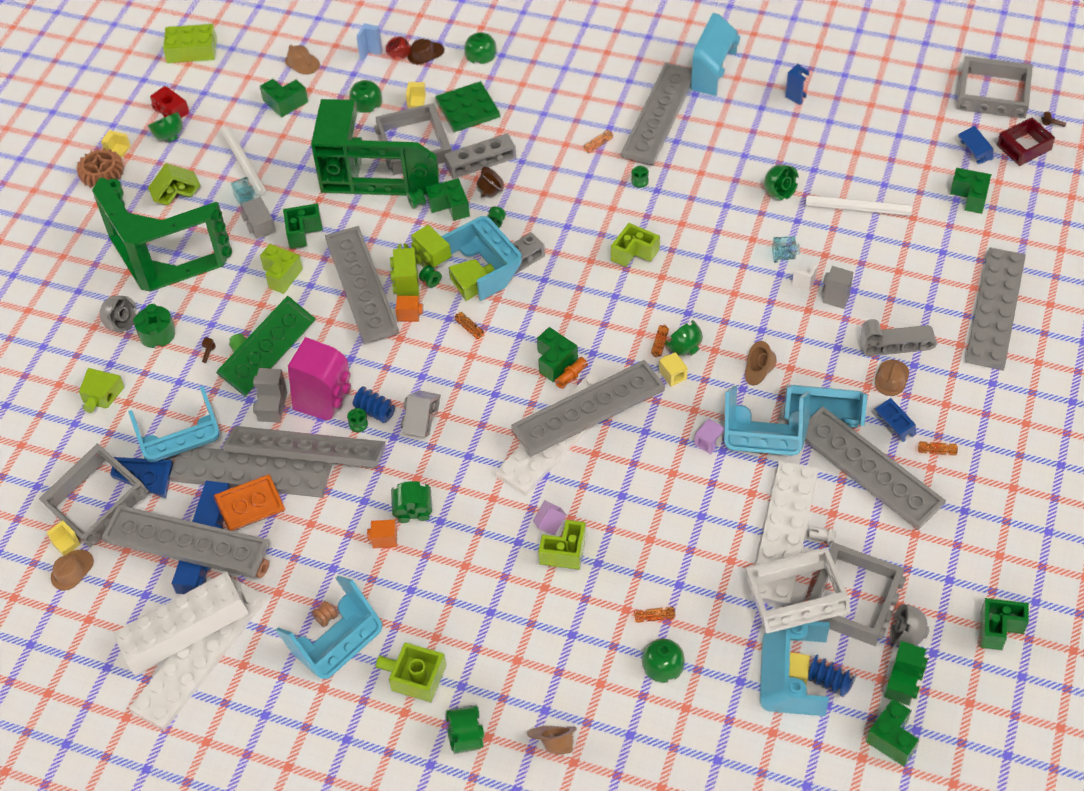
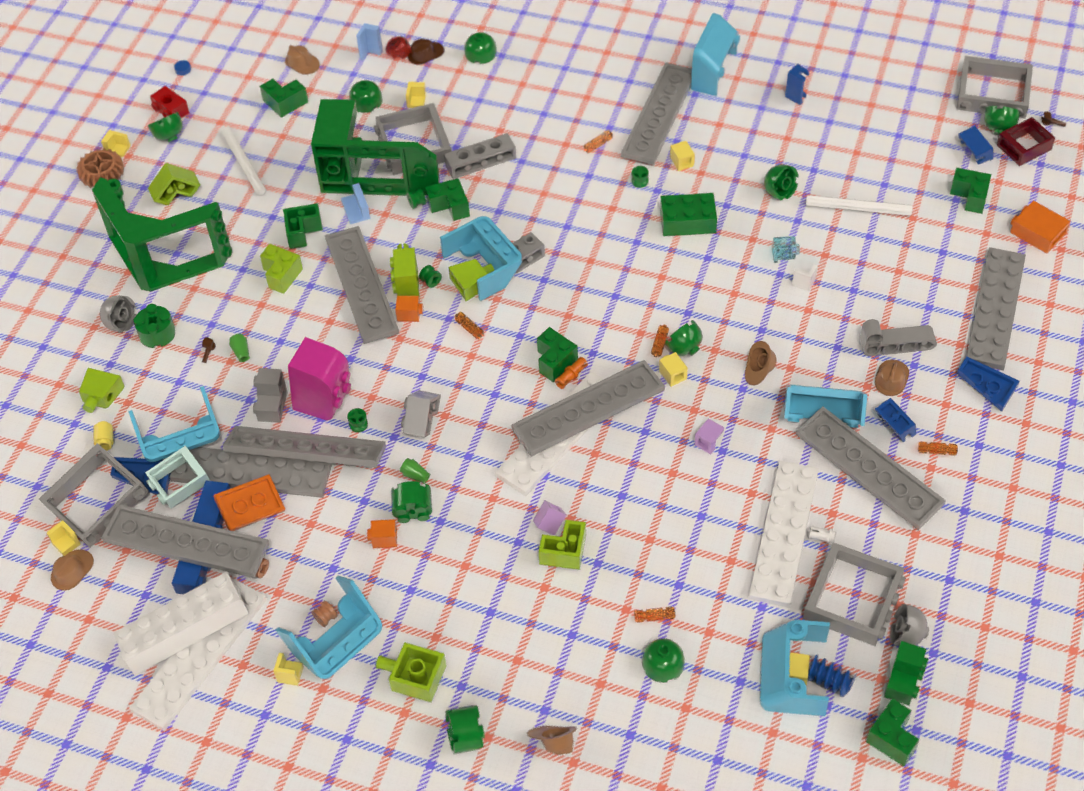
lime piece [163,24,217,63] -> none
green plate [216,295,316,397] -> none
clear light blue brick [231,177,255,208] -> none
light grey brick [240,196,276,238] -> none
blue piece [352,386,395,423] -> none
lime brick [411,224,452,268] -> none
green plate [435,81,500,133] -> none
reddish brown piece [477,167,504,197] -> none
green wheel [486,206,506,228] -> none
lime brick [611,223,660,267] -> none
medium azure windscreen [724,386,810,456] -> none
white window [746,548,851,633] -> none
light grey brick [821,266,854,309] -> none
green brick [980,598,1029,650] -> none
none -> light yellow brick [93,421,114,451]
none -> light aqua window [145,446,210,509]
none -> blue tile [174,60,191,76]
none -> light yellow panel [273,653,304,686]
none -> light blue panel [341,183,370,224]
none -> bright green cone [400,458,430,484]
none -> green brick [660,193,717,236]
none -> light yellow panel [670,141,695,171]
none -> blue wing [957,357,1020,412]
none -> green cylinder [984,106,1020,135]
none -> orange brick [1010,200,1071,254]

